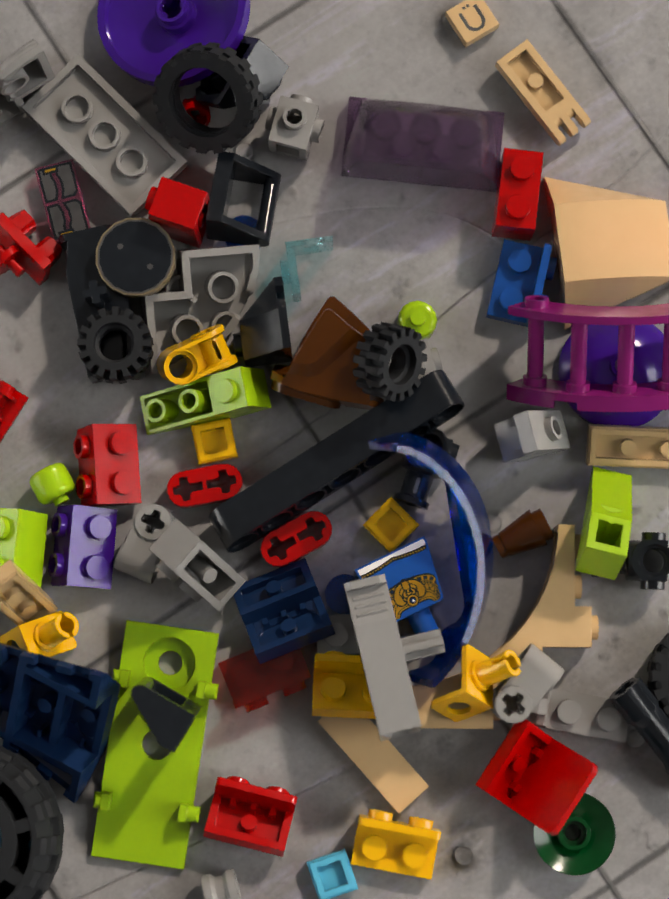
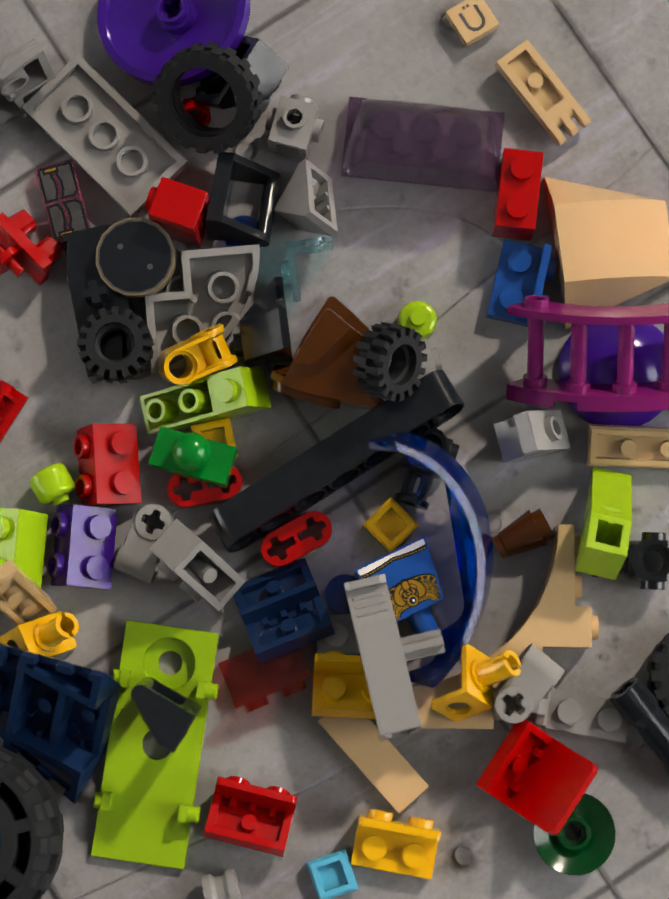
none -> green tile [148,426,238,488]
none -> light grey slope [274,158,338,236]

